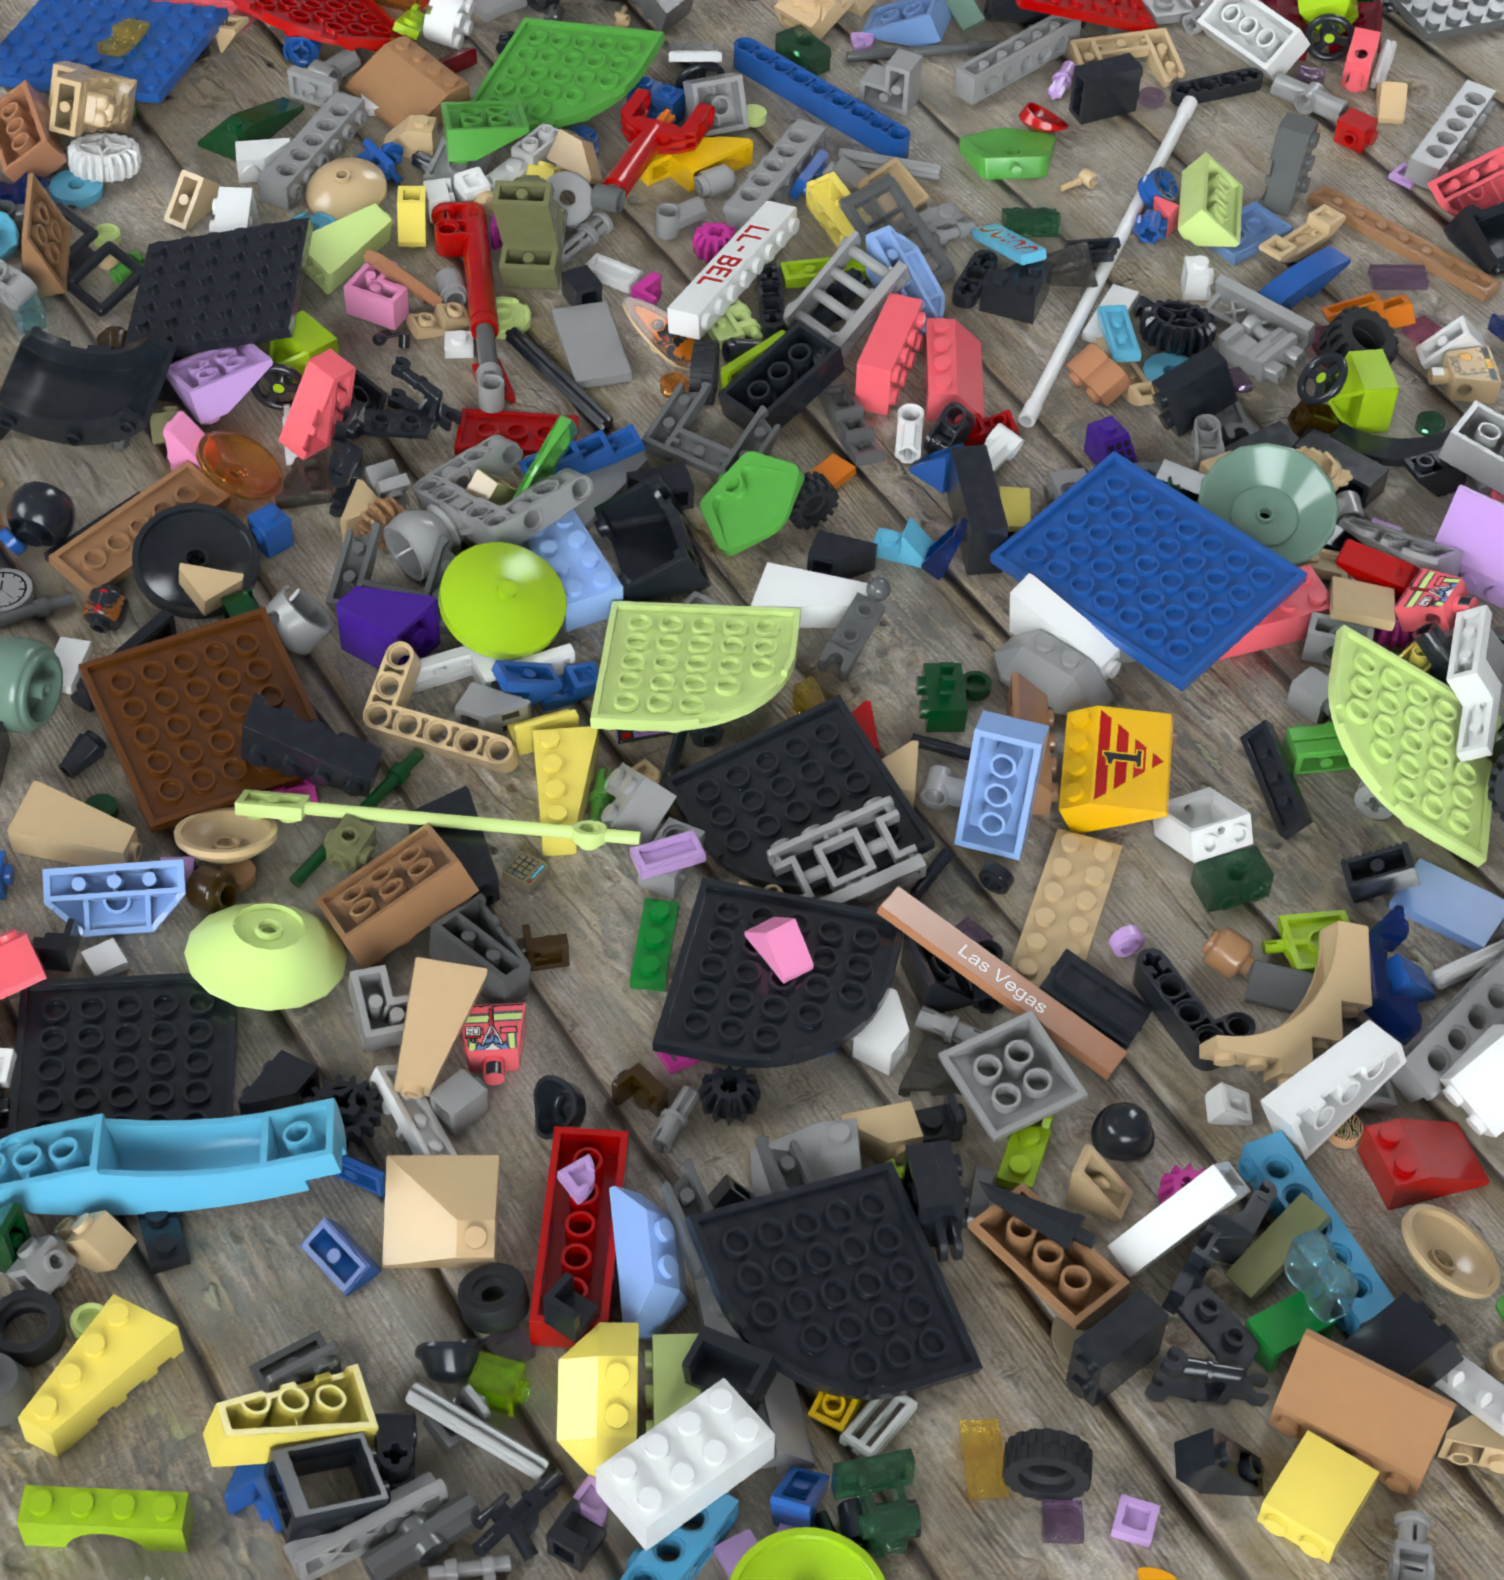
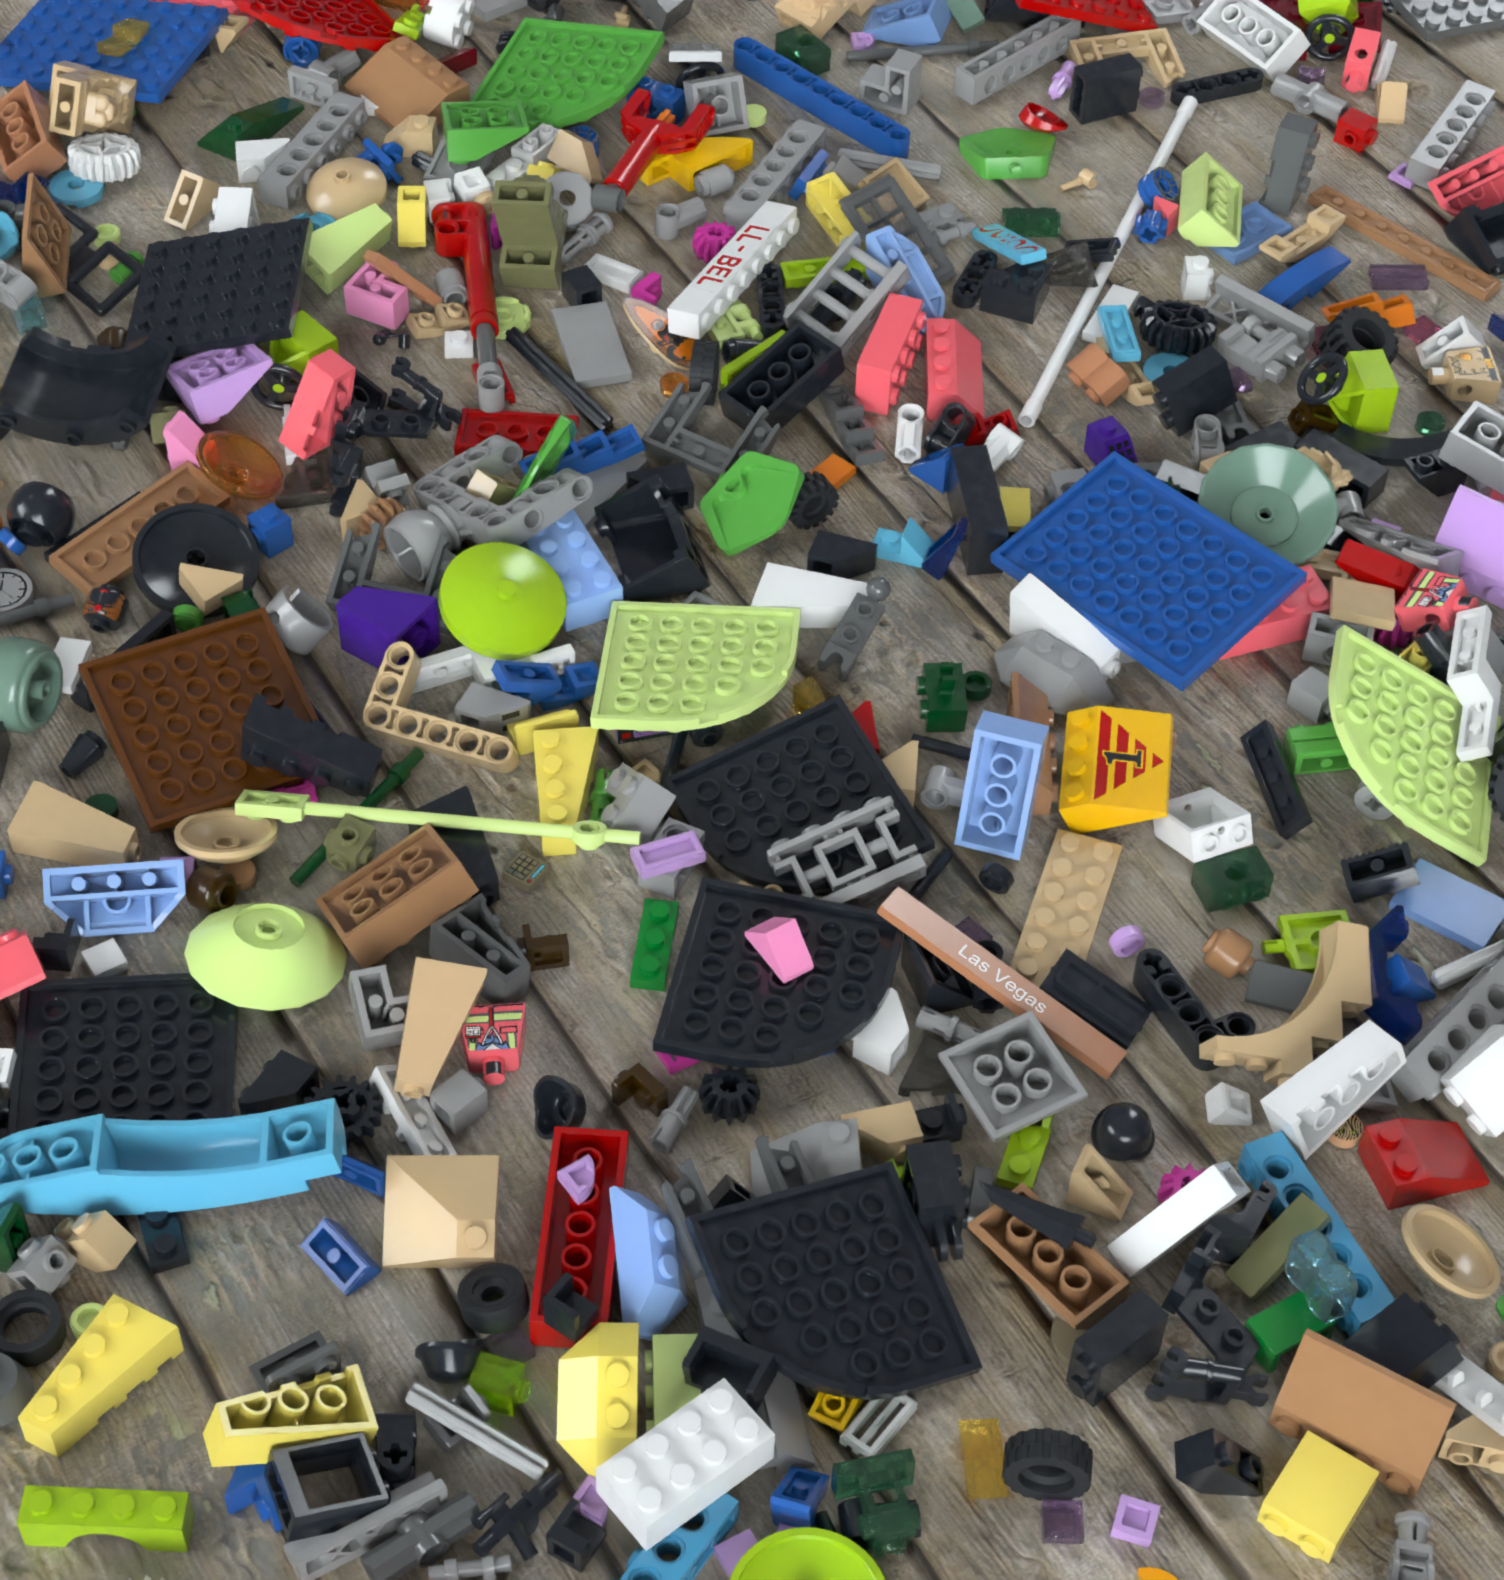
none -> bright green tile [172,604,204,632]

